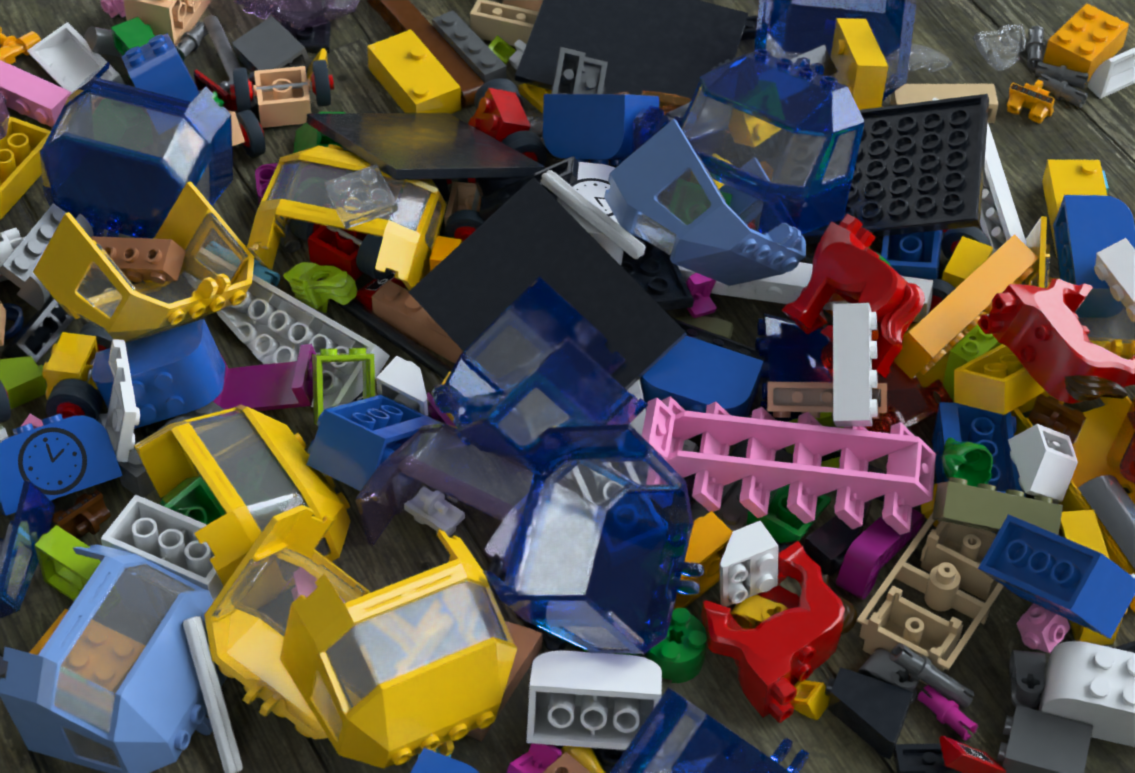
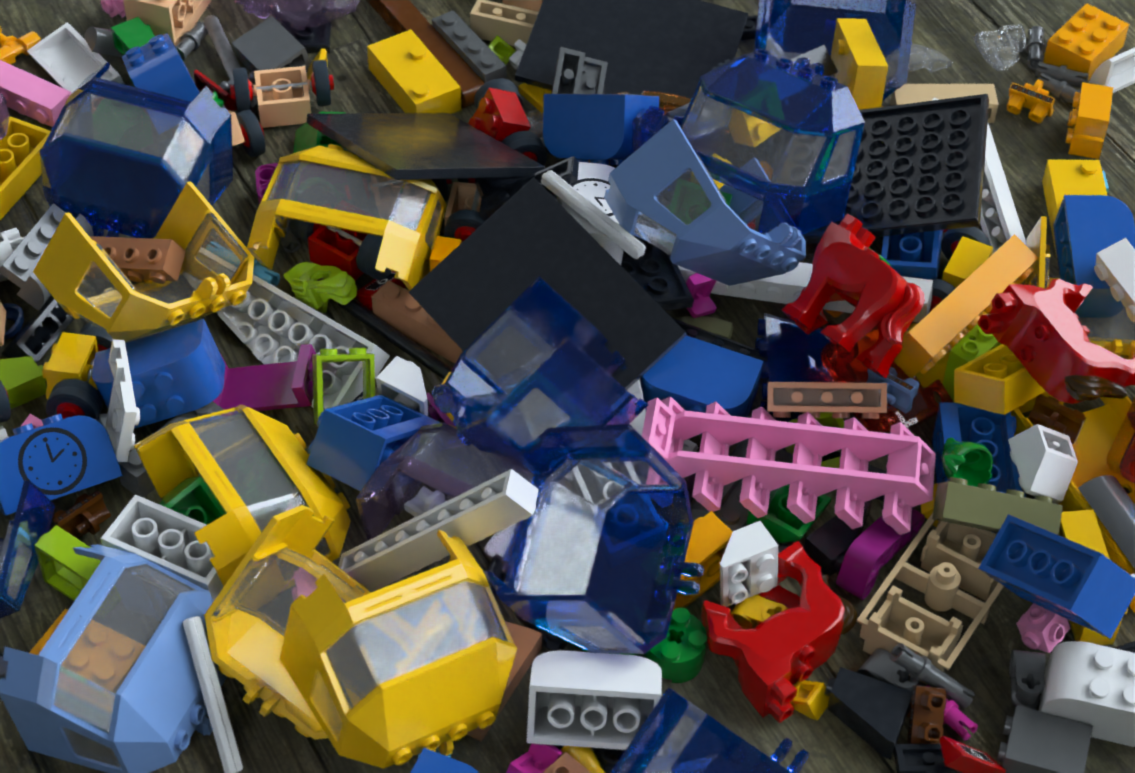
clear plate [324,164,399,229] -> none
white brick [833,303,878,427] -> none
none -> white brick [338,469,538,592]
none -> medium blue hips [867,366,919,413]
none -> reddish brown hips [907,685,946,744]
none -> light orange piece [1065,82,1113,159]

